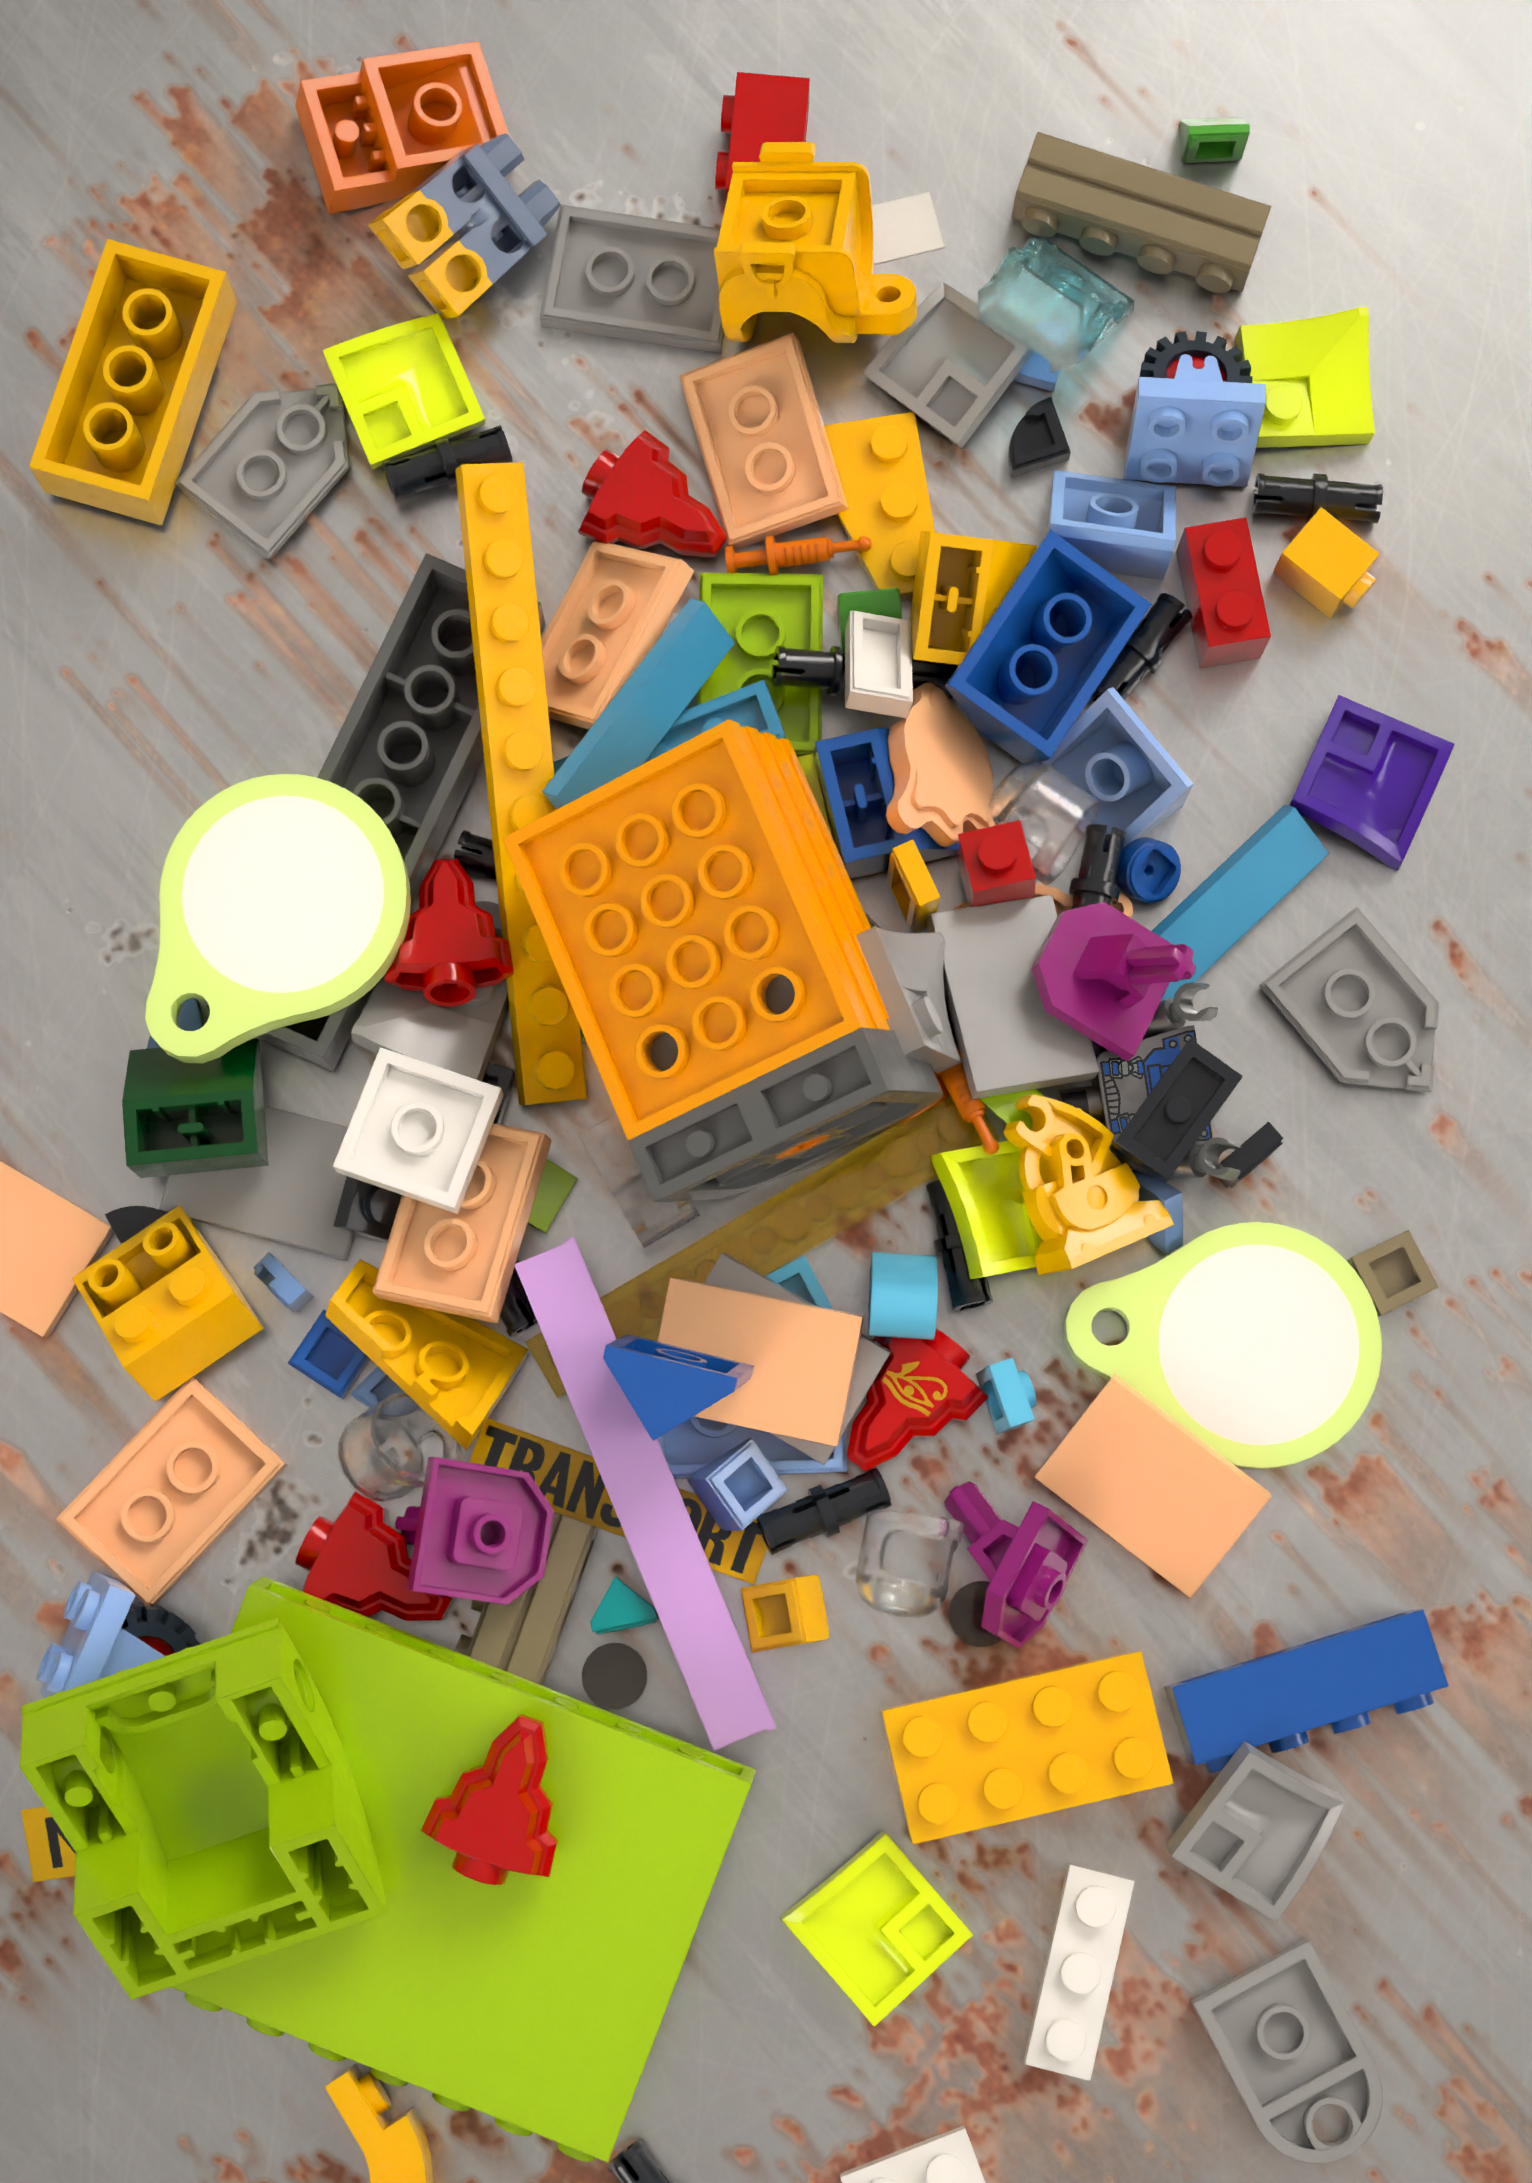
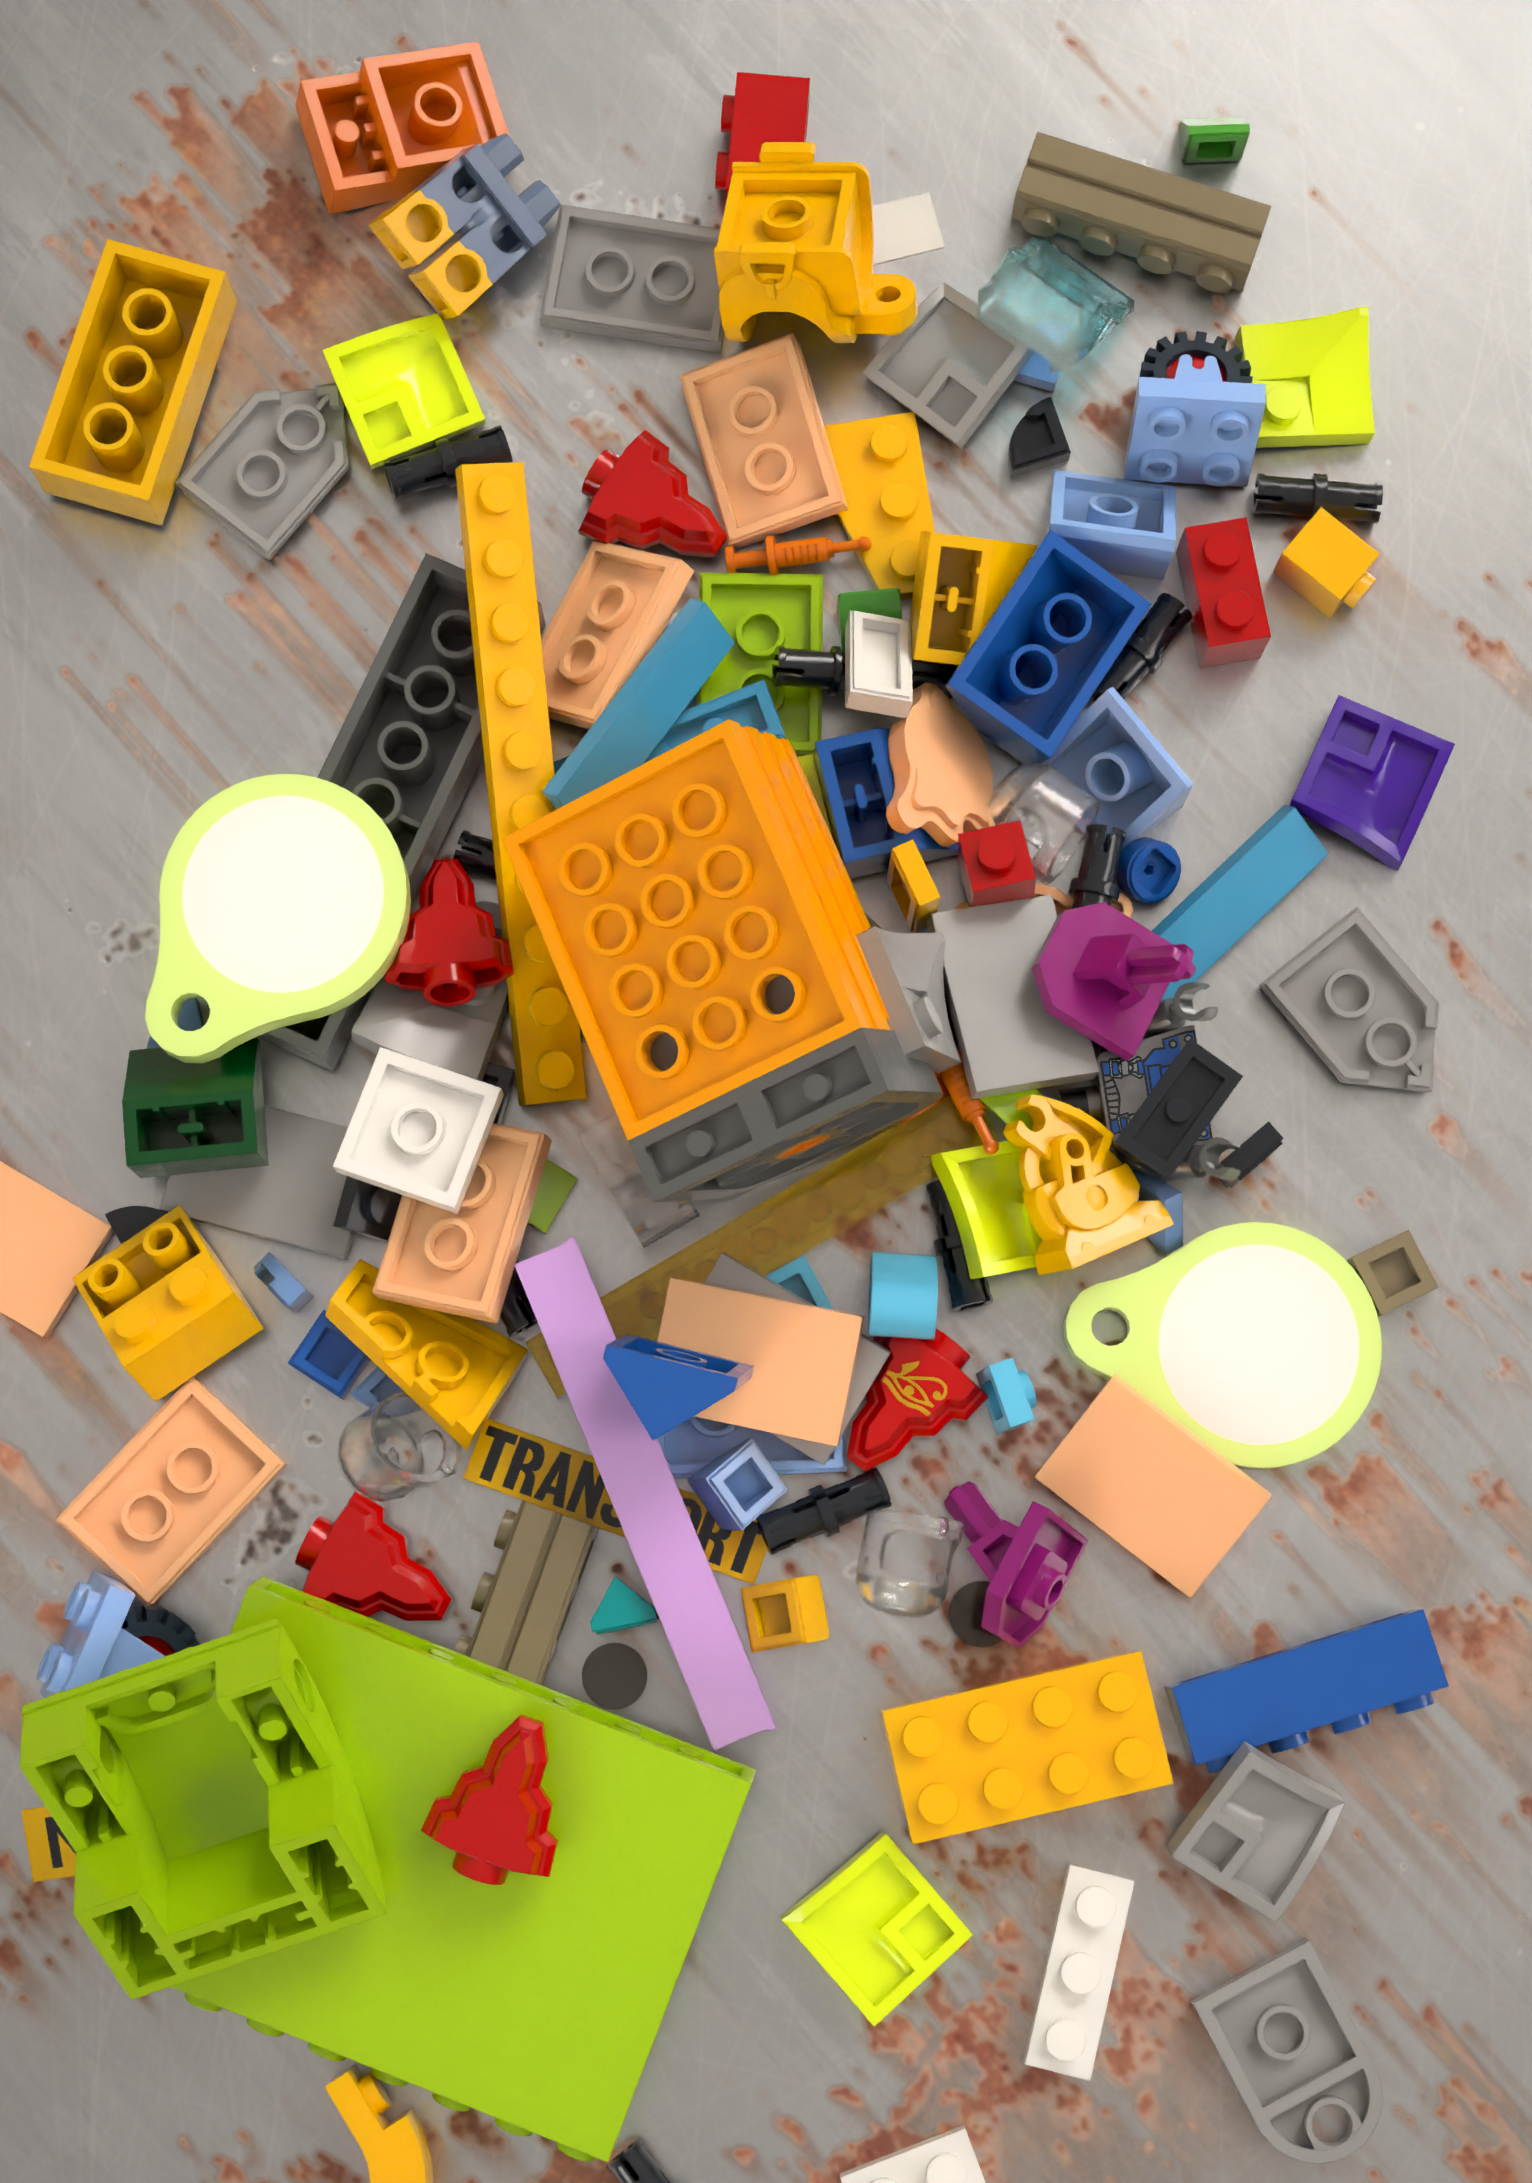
magenta piece [395,1457,554,1605] -> none

